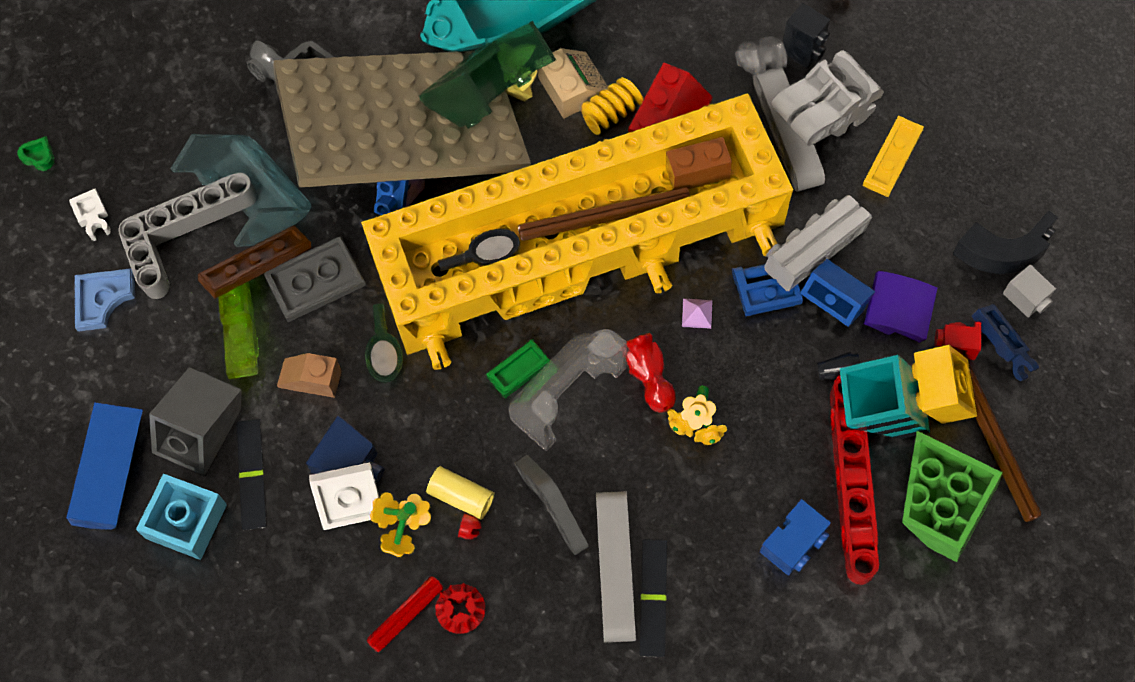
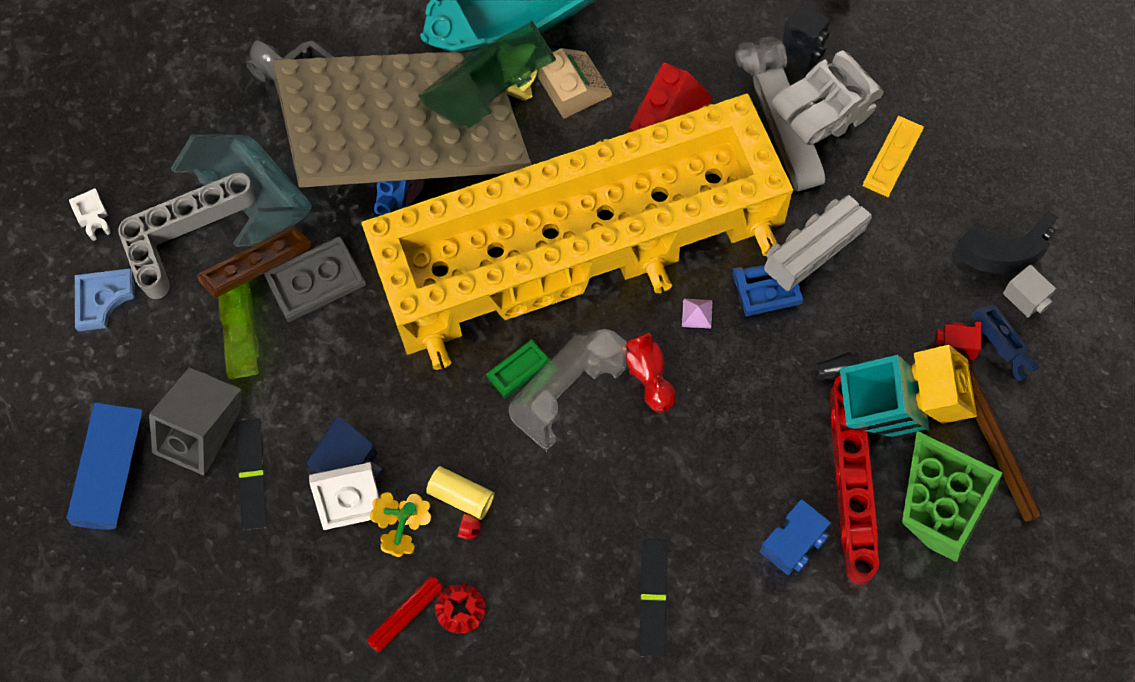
green tile [17,136,54,171] -> none
medium azure brick [136,473,227,560] -> none
medium nougat slope [277,353,342,398] -> none
clear green piece [365,304,403,383] -> none
black piece [437,229,520,271] -> none
dark grey beam [514,455,589,555] -> none
reddish brown axle [518,187,690,241] -> none
yellow piece [581,77,643,135] -> none
light grey beam [596,491,636,643] -> none
dark orange brick [666,137,732,189] -> none
yellow plant [667,385,727,445] -> none
blue brick [800,259,875,327] -> none
dark purple slope [864,271,938,343] -> none

